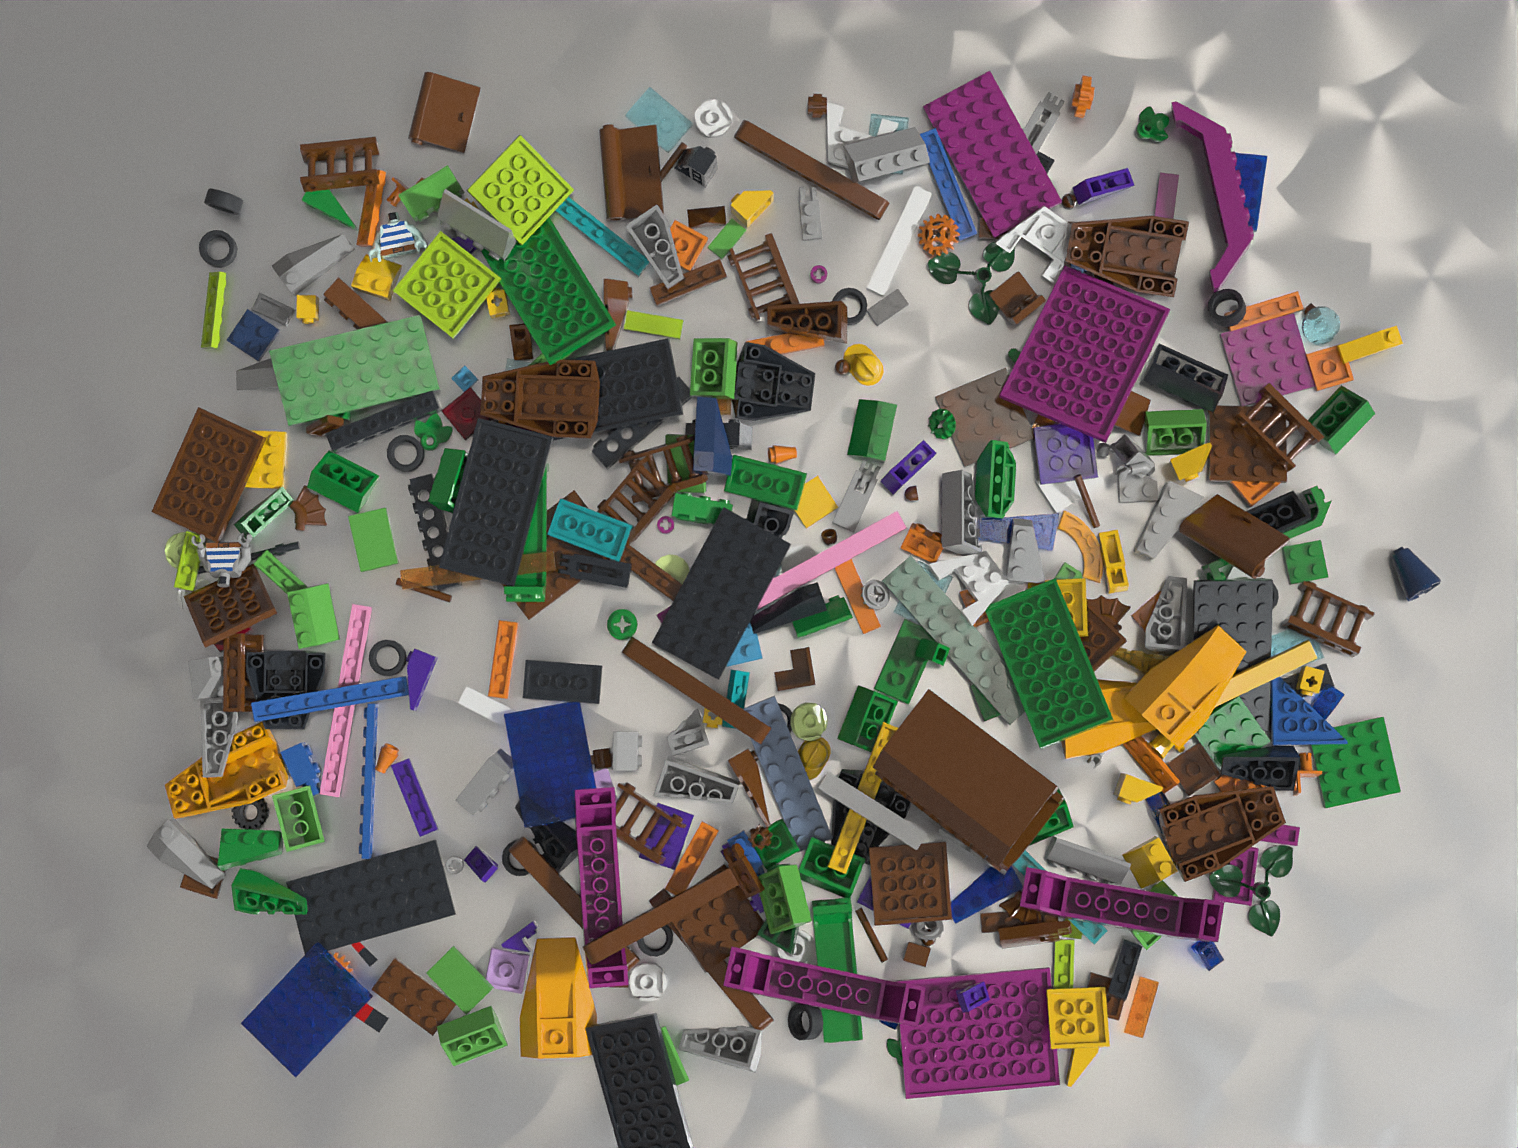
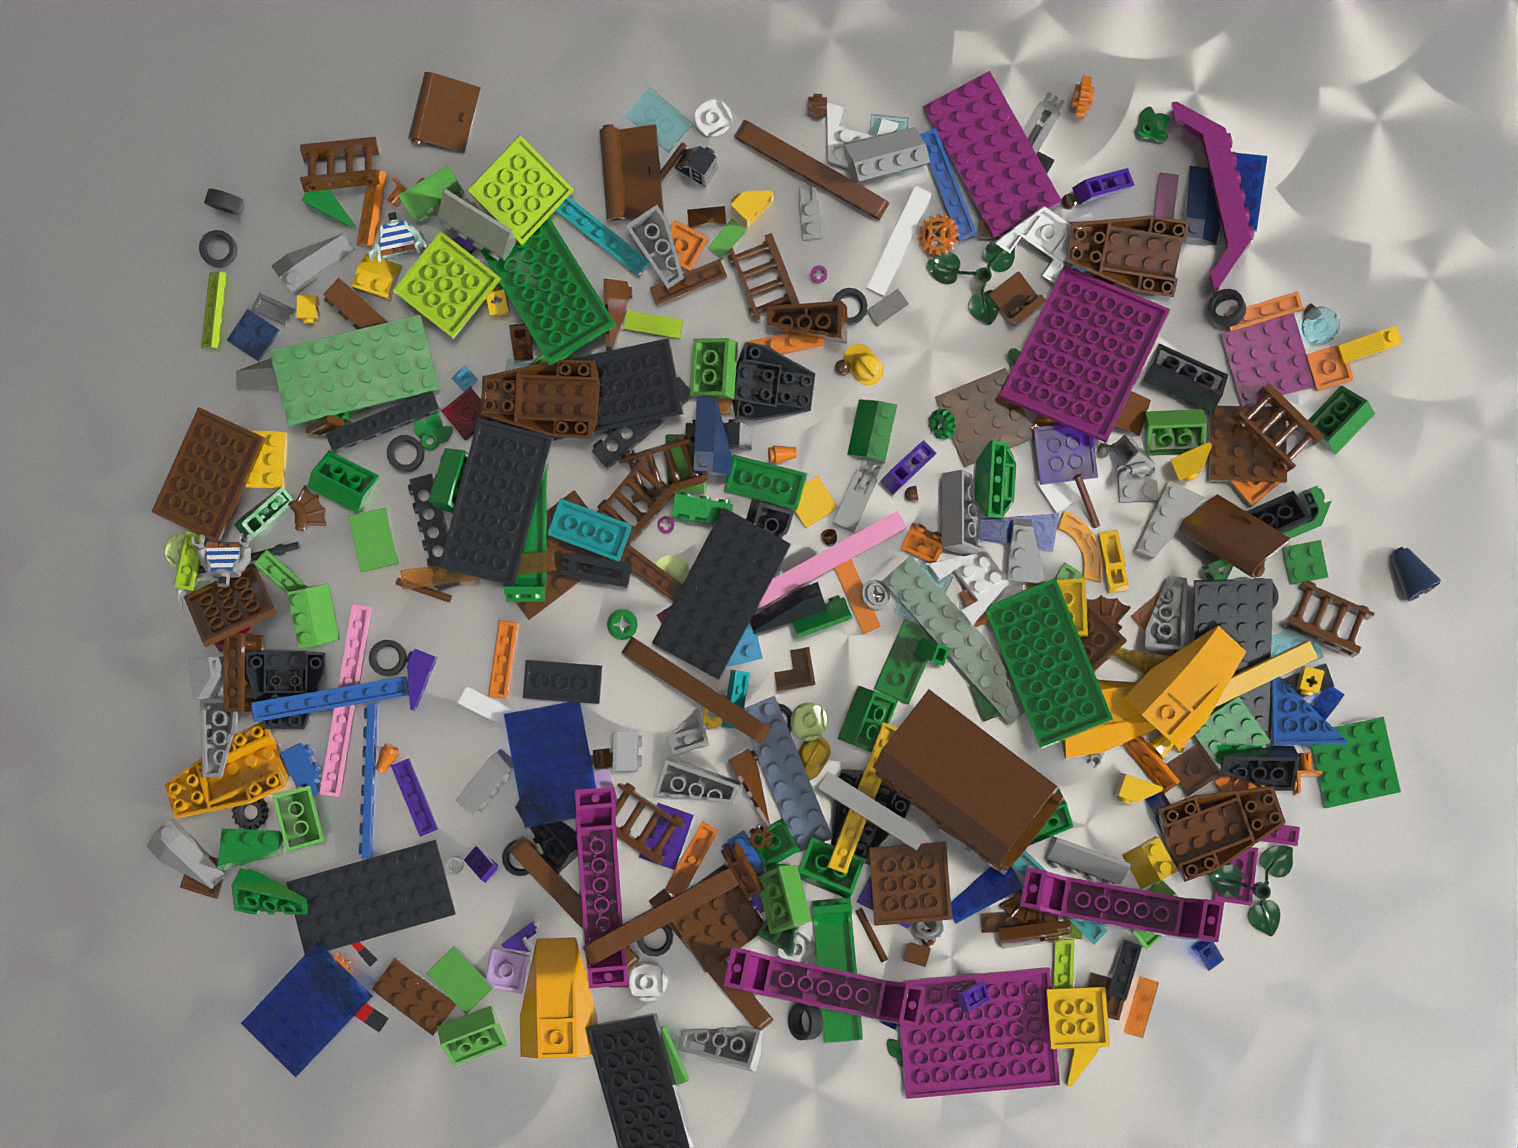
none -> dark blue wedge [1182,166,1220,246]

